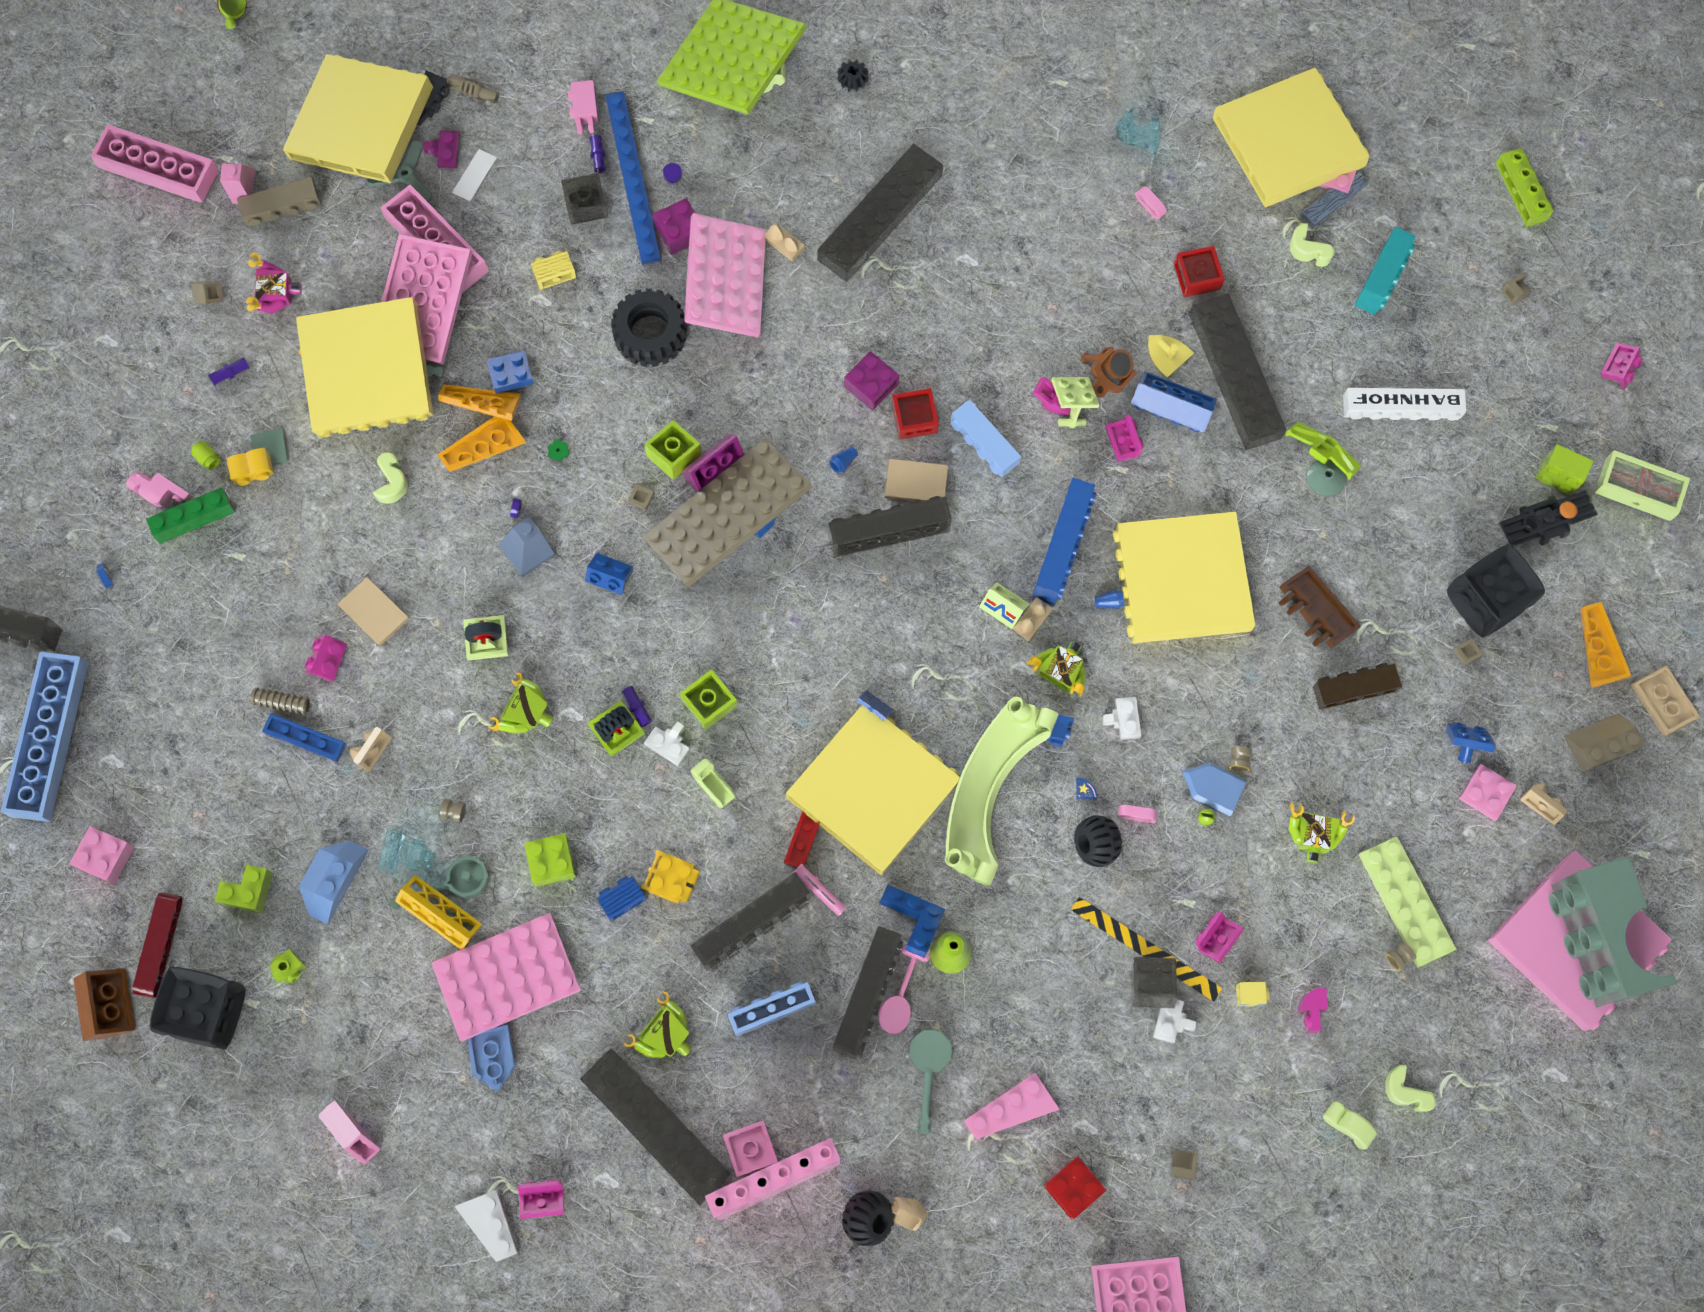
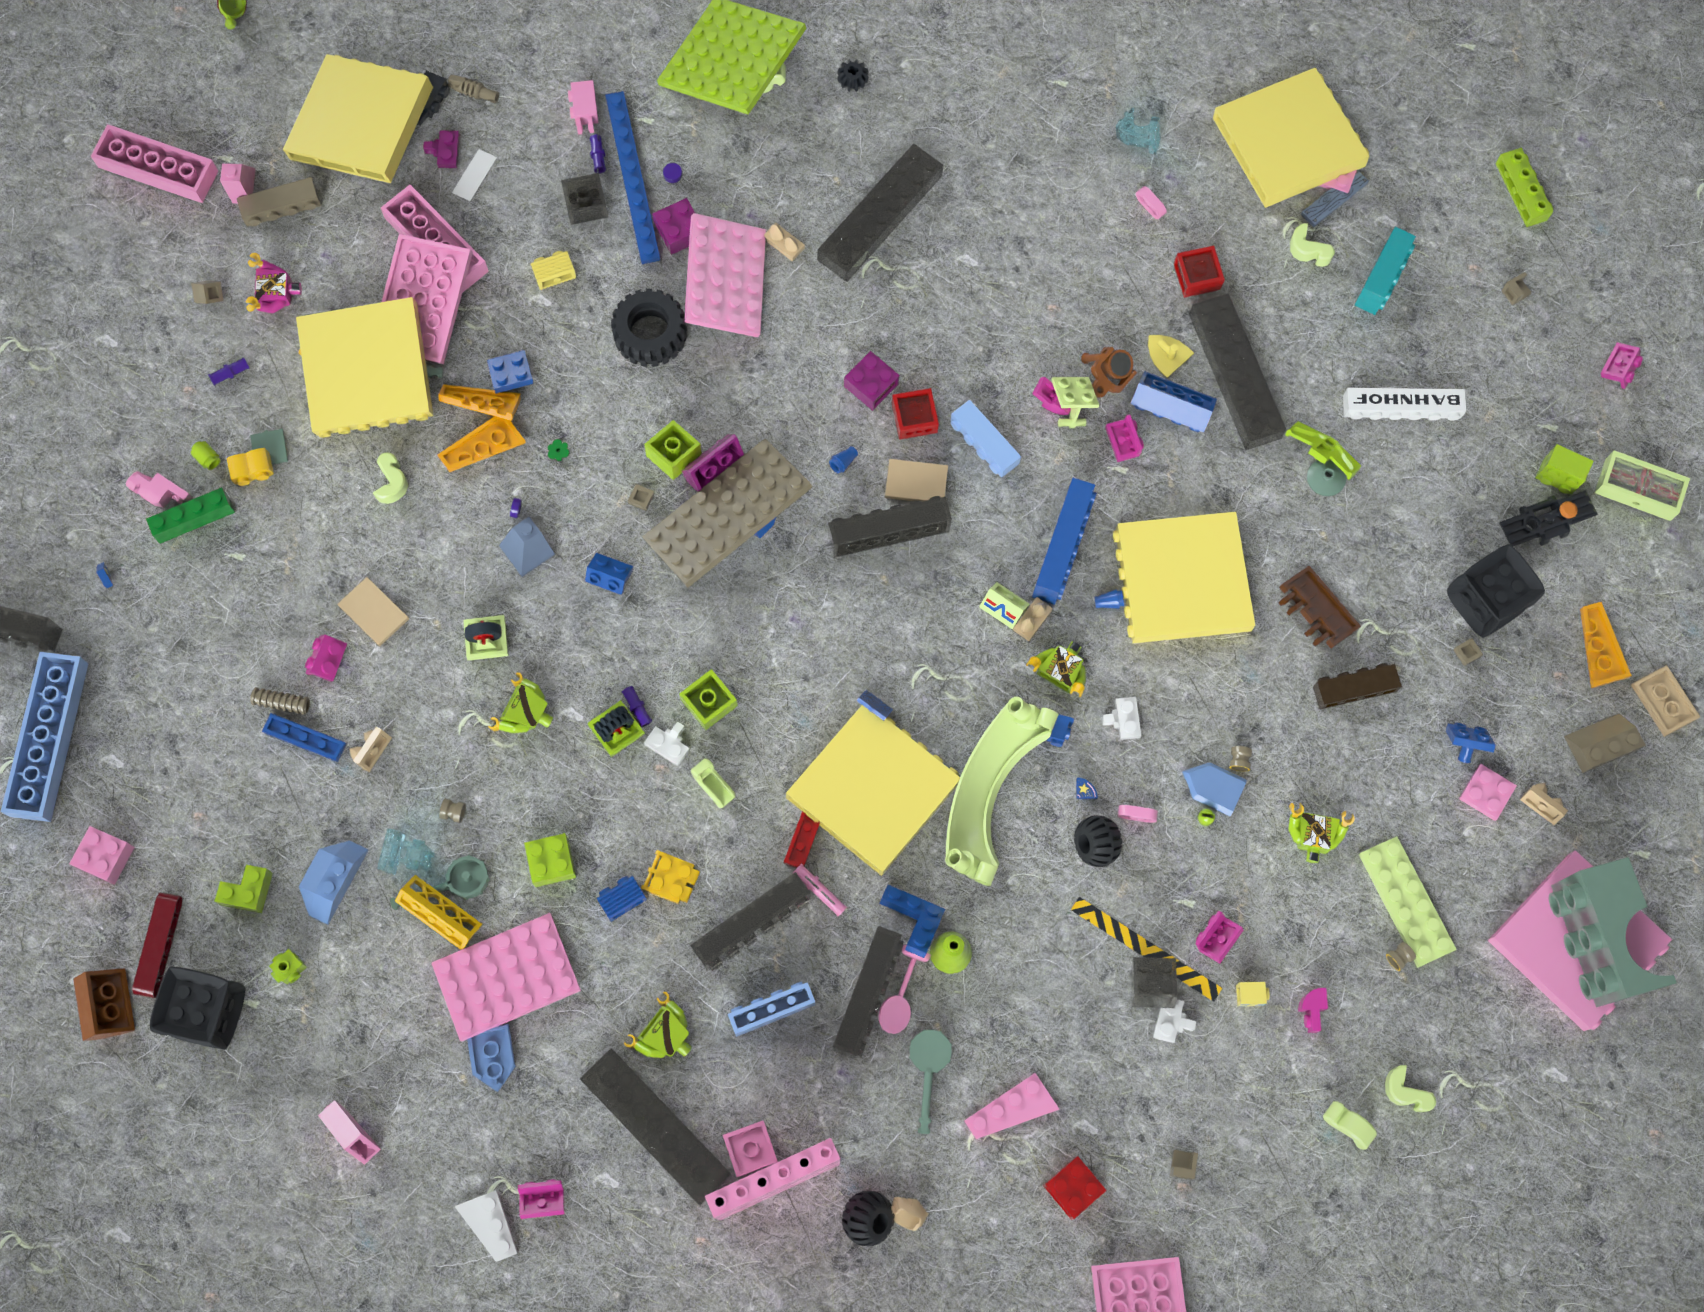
sand green piece [367,141,433,202] -> none

